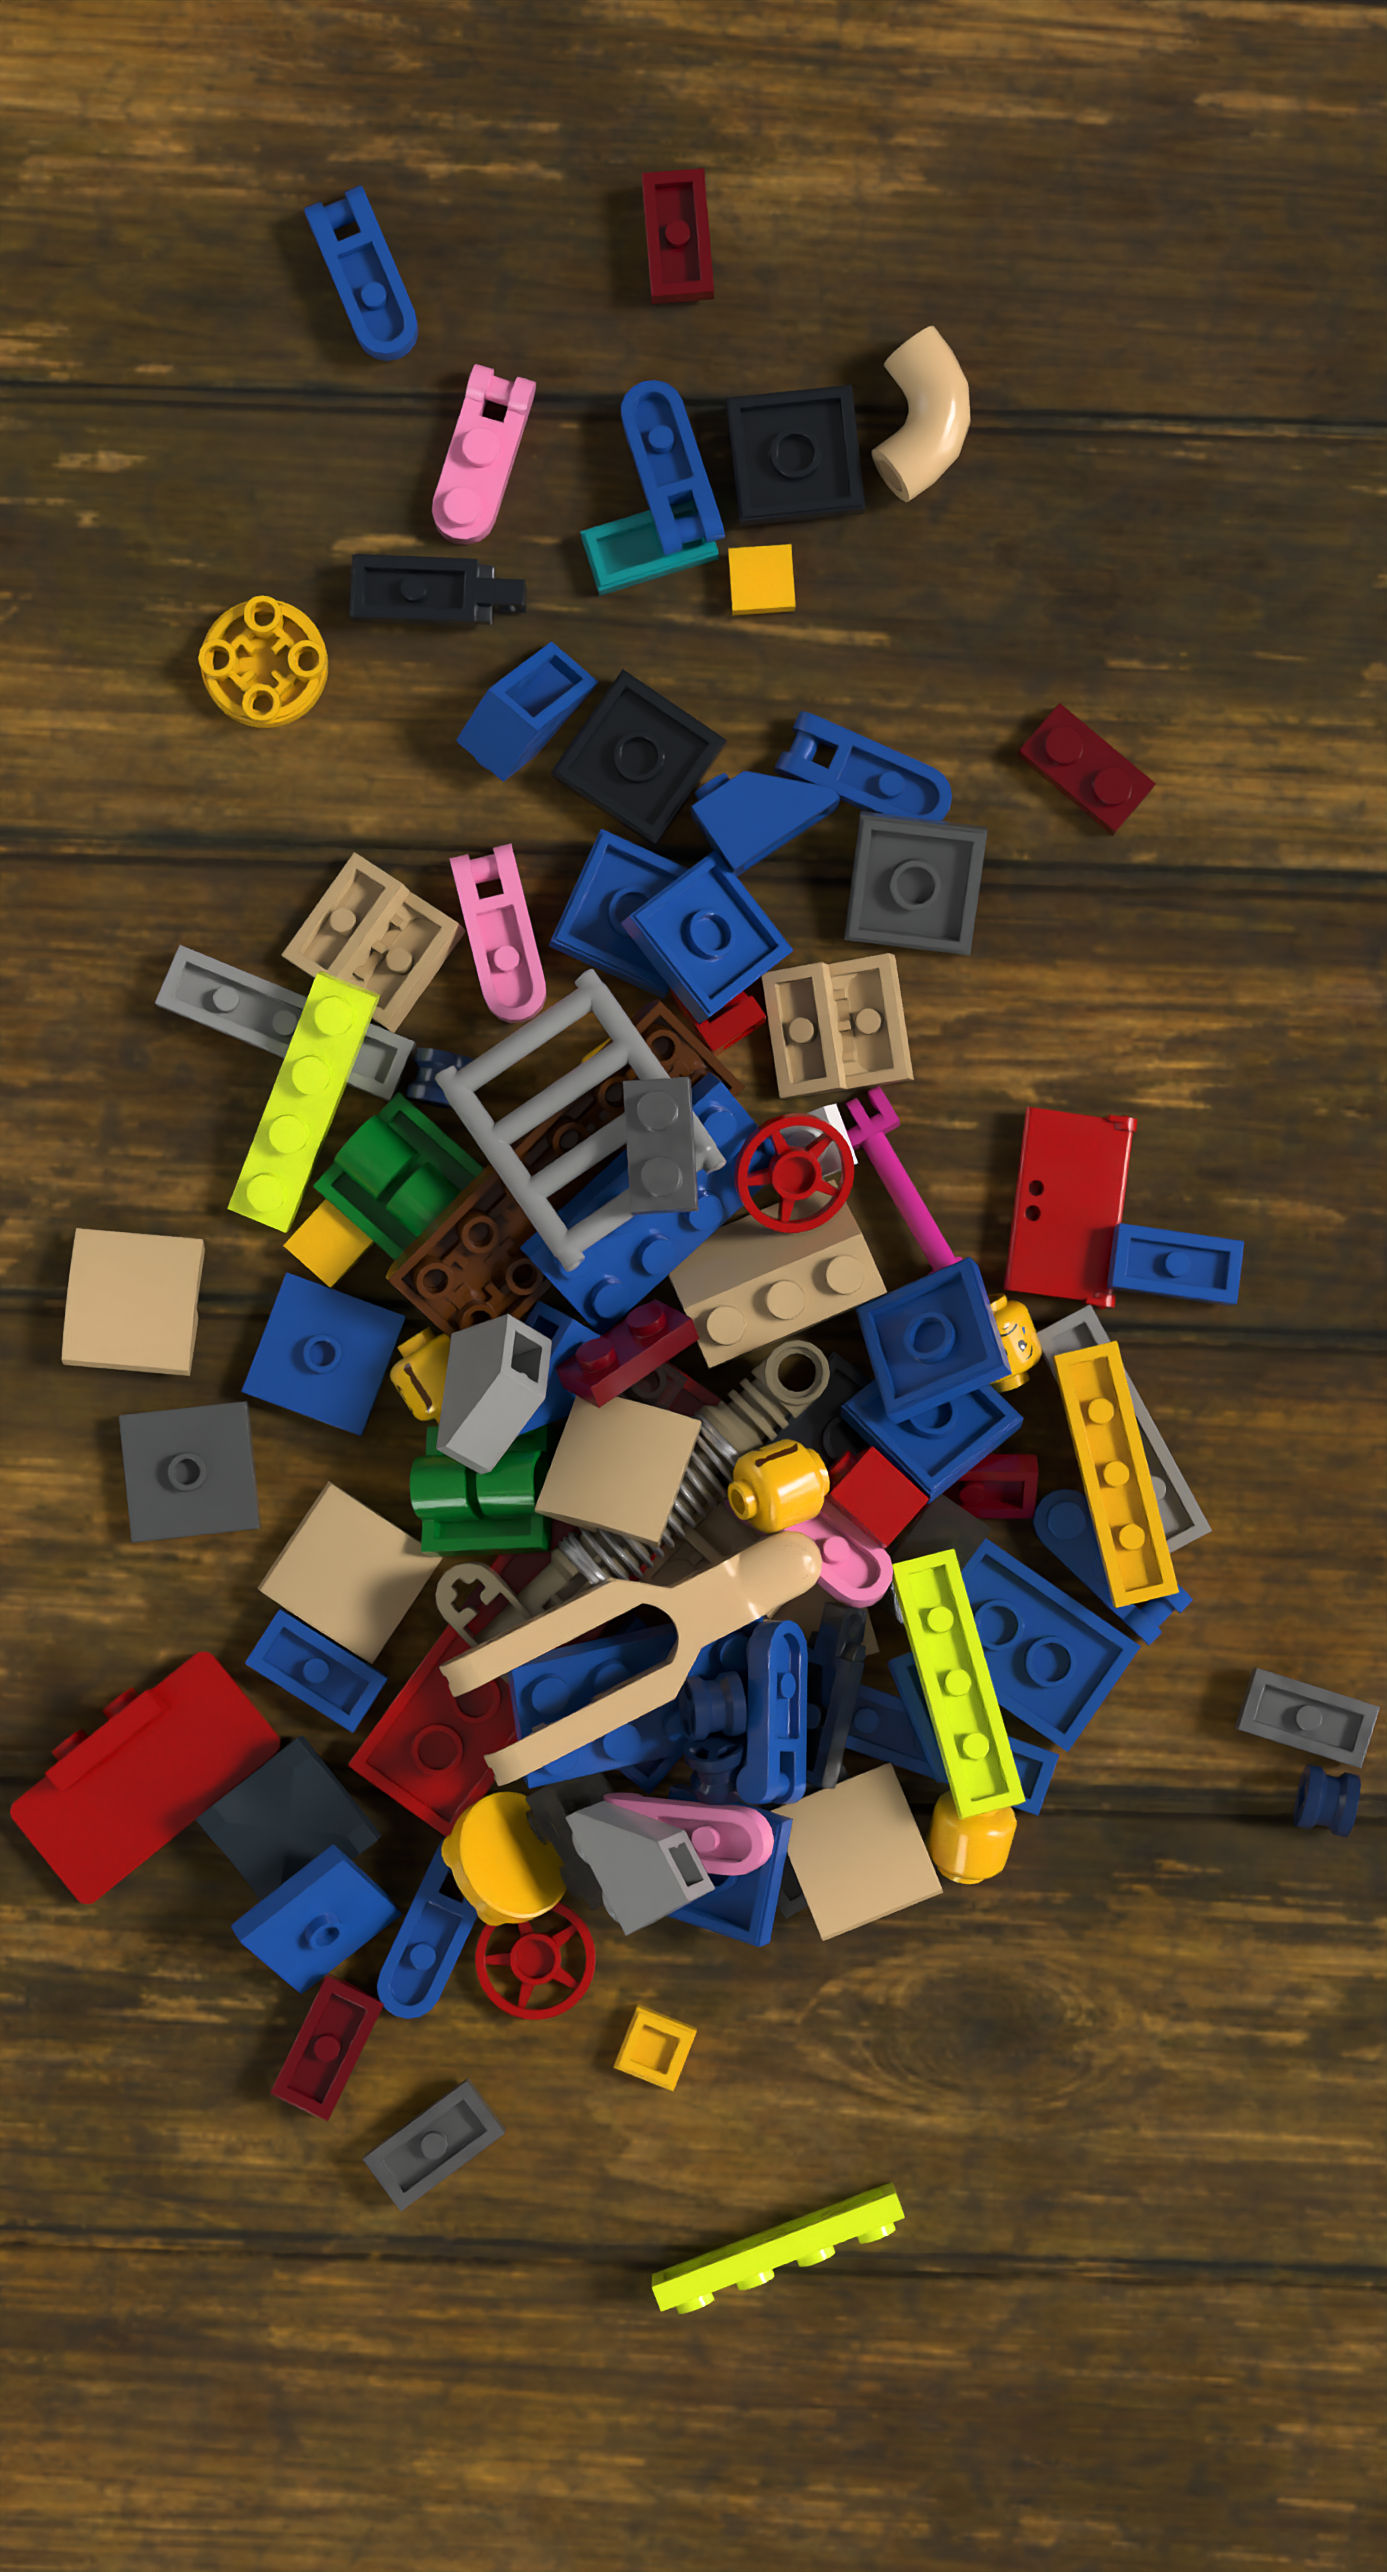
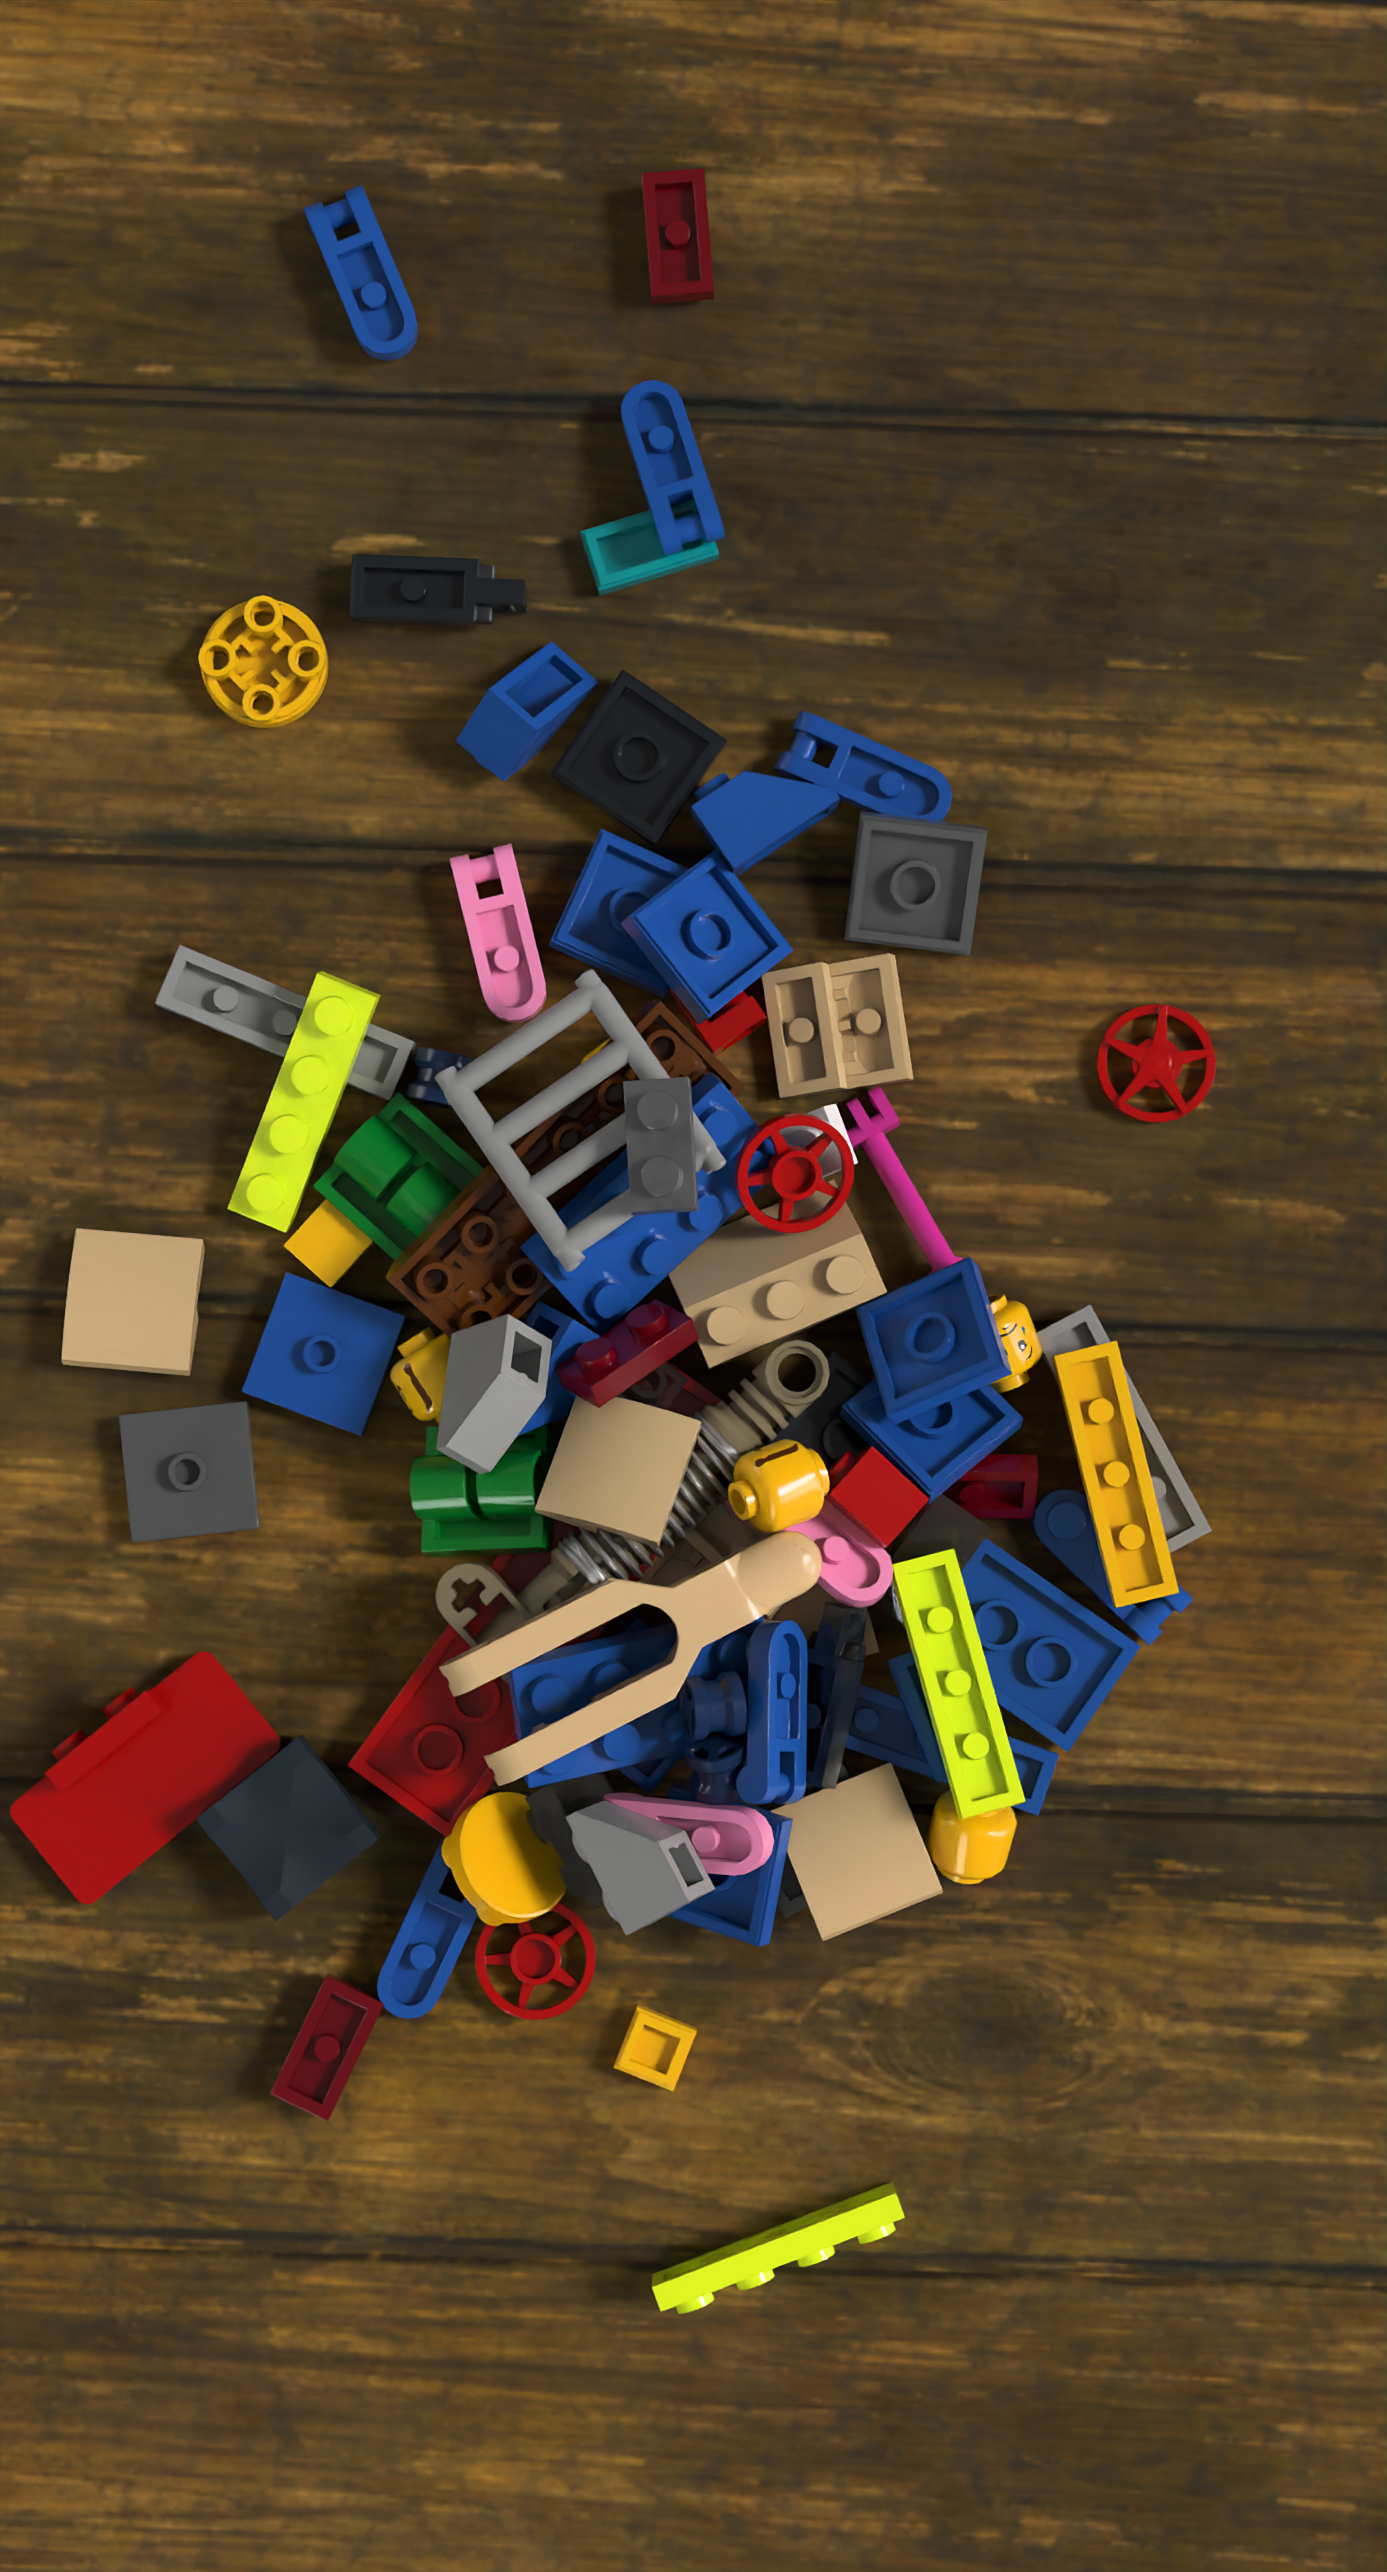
blue plate [231,1844,402,1994] -> none
blue plate [245,1608,389,1733] -> none
tan slope [258,1481,443,1664] -> none
tan slope [282,852,466,1033] -> none
flat silver plate [363,2078,506,2211] -> none
bright pink plate [432,364,536,546] -> none
black plate [726,385,865,527] -> none
yellow tile [728,544,796,616] -> none
tan cylinder [872,326,971,502] -> none
red door [1003,1107,1138,1310] -> none
dark red plate [1017,703,1156,836] -> none
blue plate [1107,1223,1244,1306] -> none
flat silver plate [1235,1667,1380,1768] -> none
dark blue wheel [1293,1764,1361,1838] -> none
none -> red wheel [1096,1004,1216,1124]

